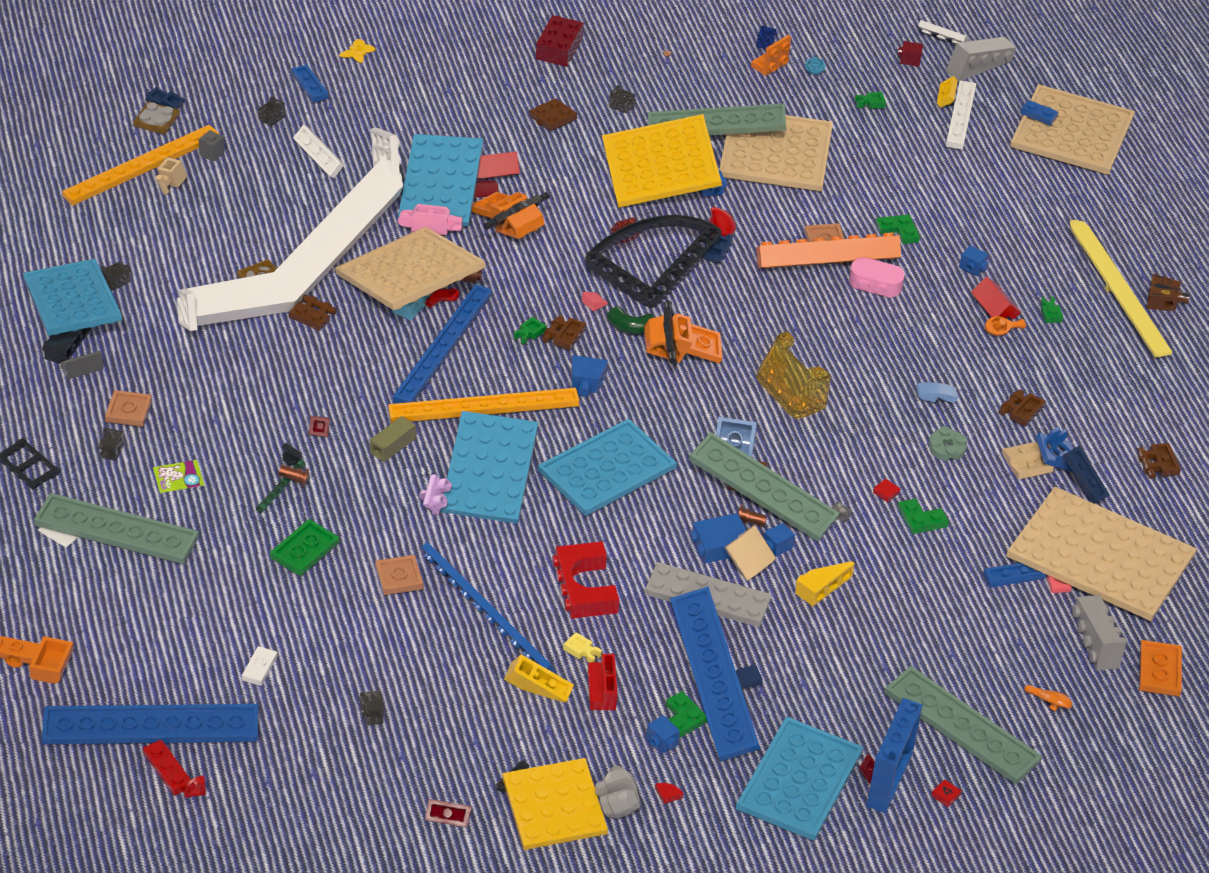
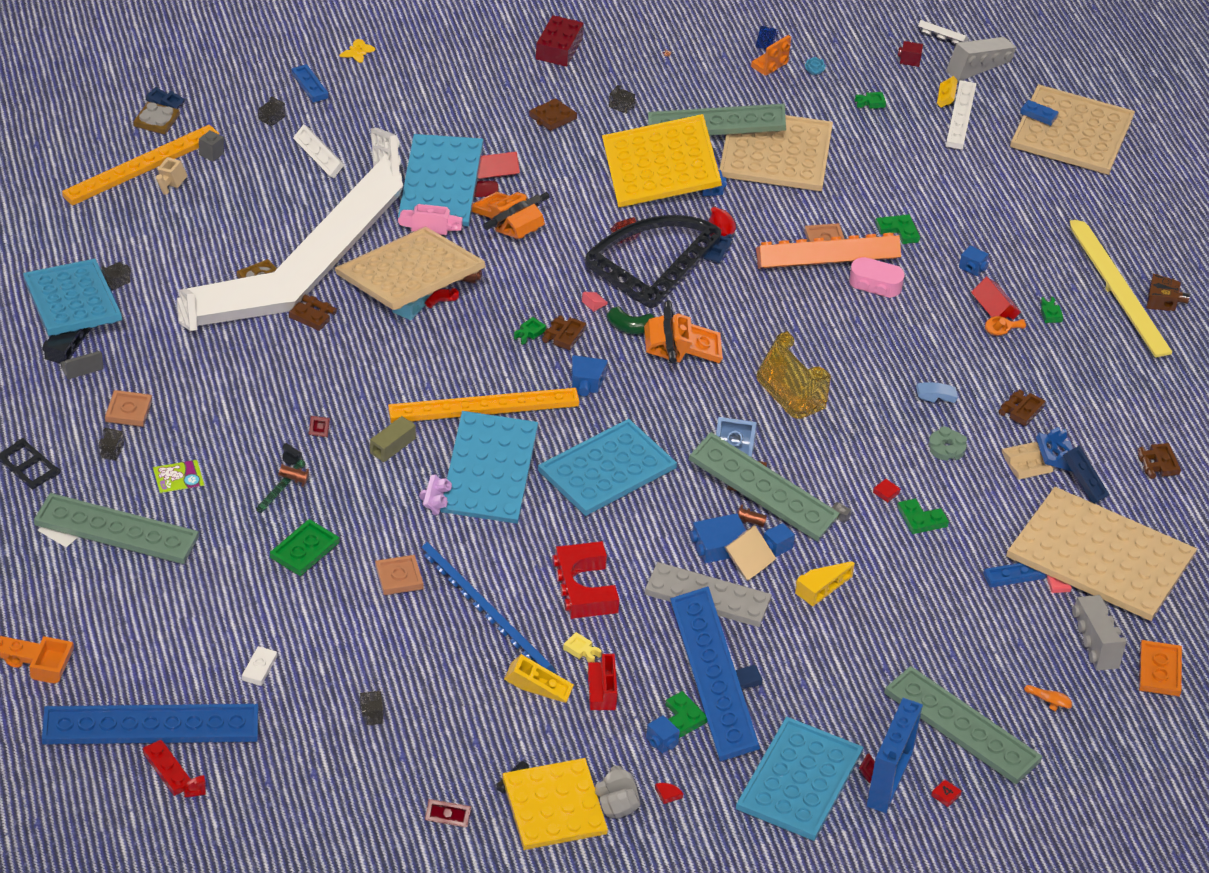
blue plate [393,284,492,404] -> none

